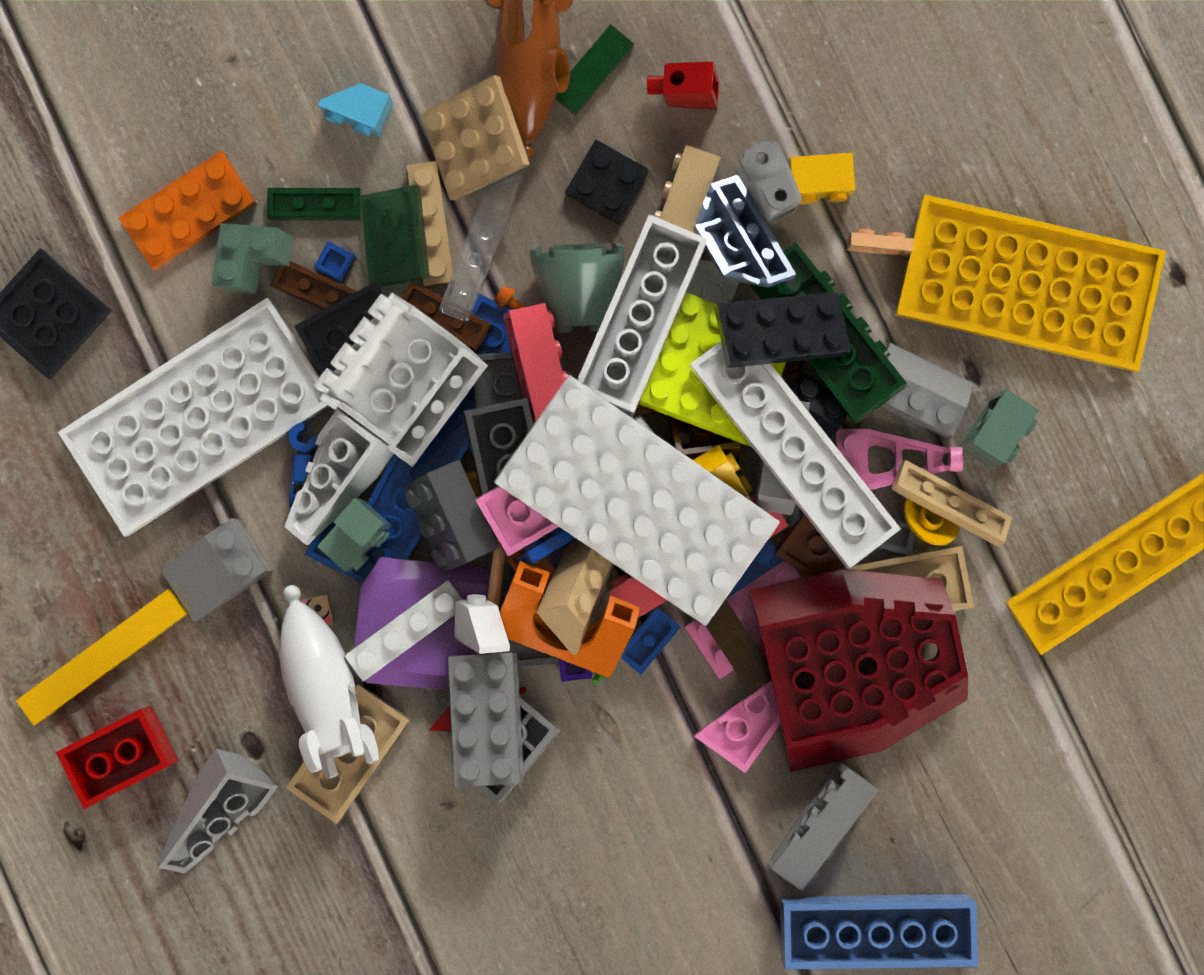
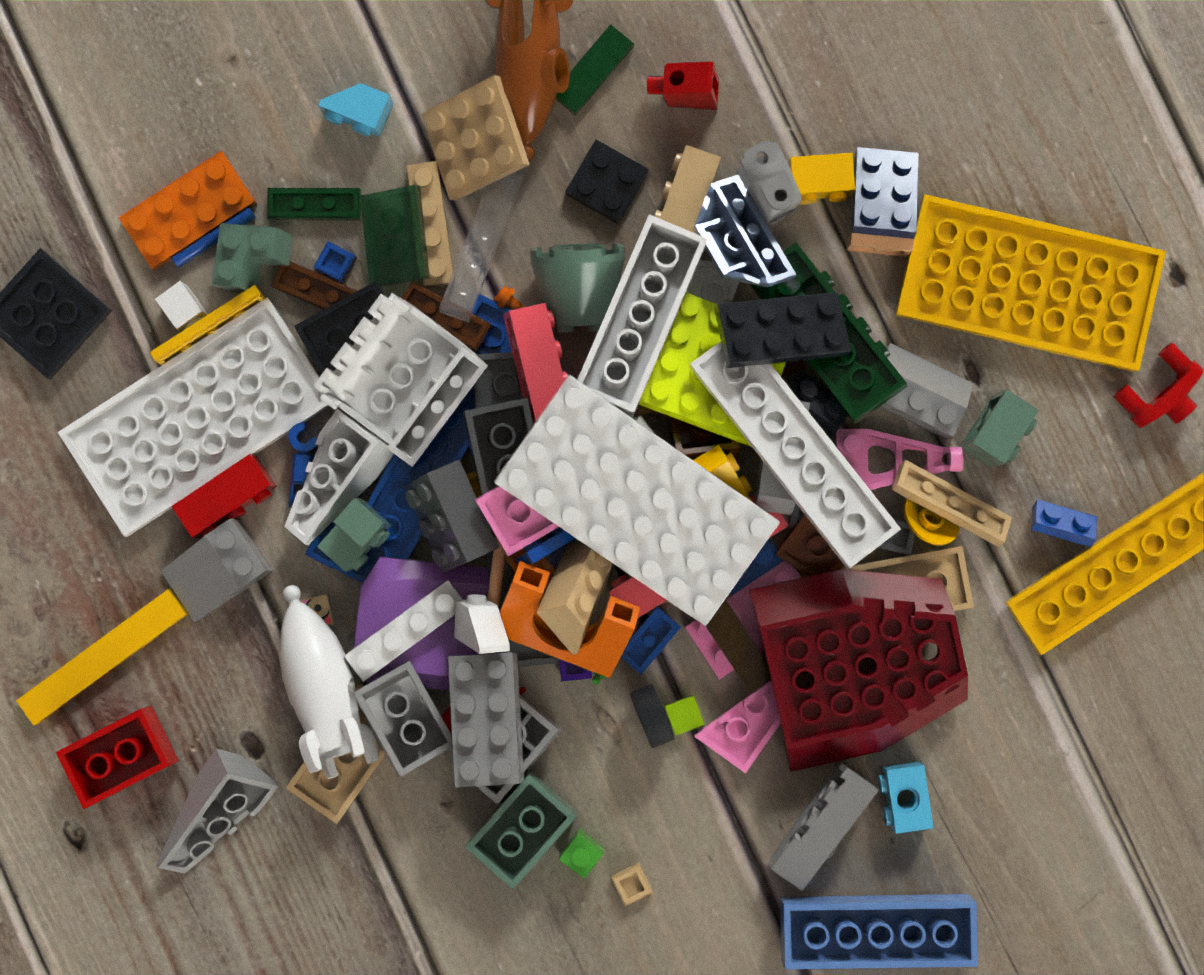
none -> yellow tile [150,284,266,365]
none -> white brick [155,281,208,332]
none -> red brick [171,454,277,538]
none -> blue bar [172,207,256,268]
none -> light grey slope [353,661,453,777]
none -> sand green brick [465,770,577,889]
none -> bright green brick [559,828,604,879]
none -> tan tile [611,862,653,906]
none -> black tyre [630,684,675,748]
none -> lime tile [664,695,705,736]
none -> plate [852,147,919,239]
none -> medium azure brick [878,761,934,834]
none -> blue plate [1031,499,1097,547]
none -> red connector [1113,342,1204,428]

